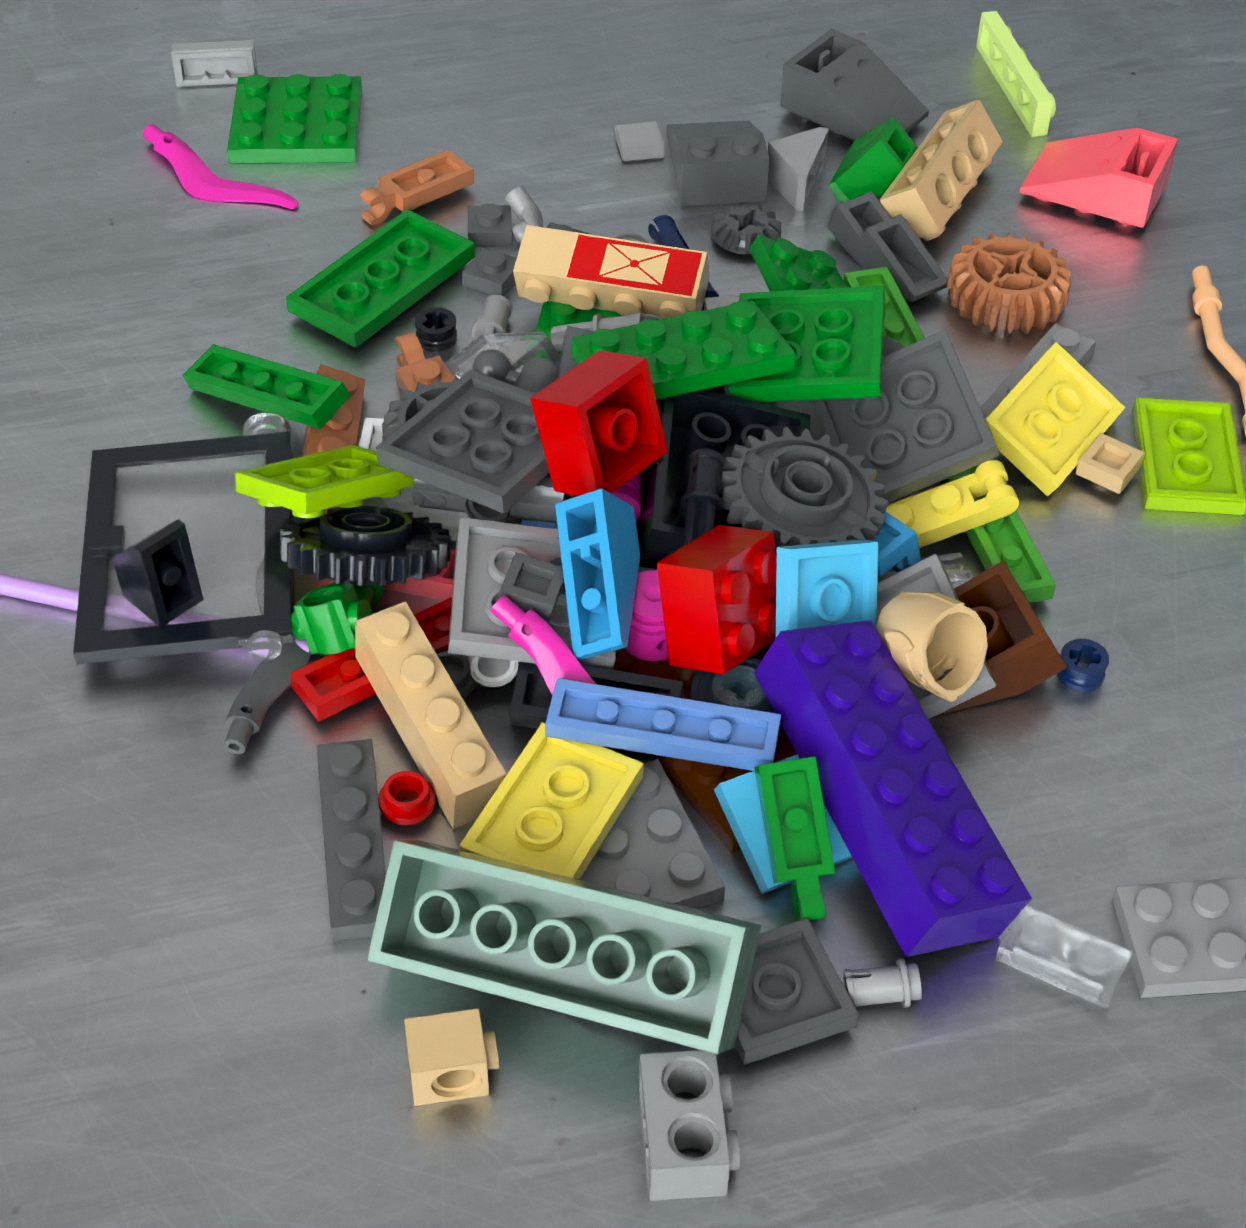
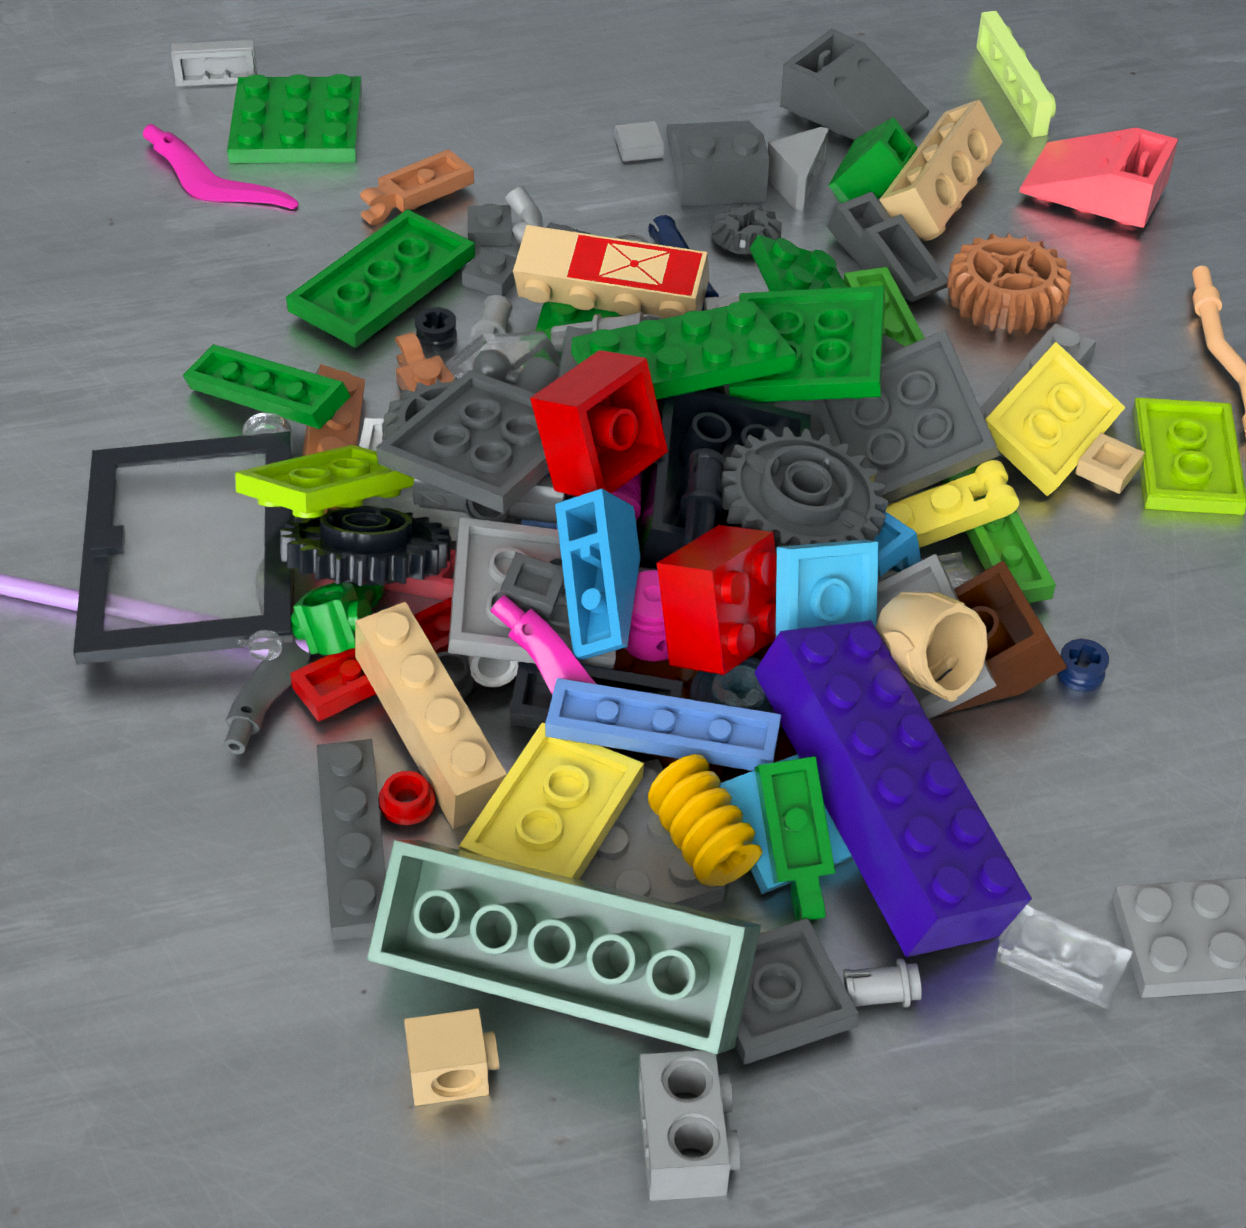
black slope [112,519,204,628] -> none
none -> yellow piece [648,754,763,887]

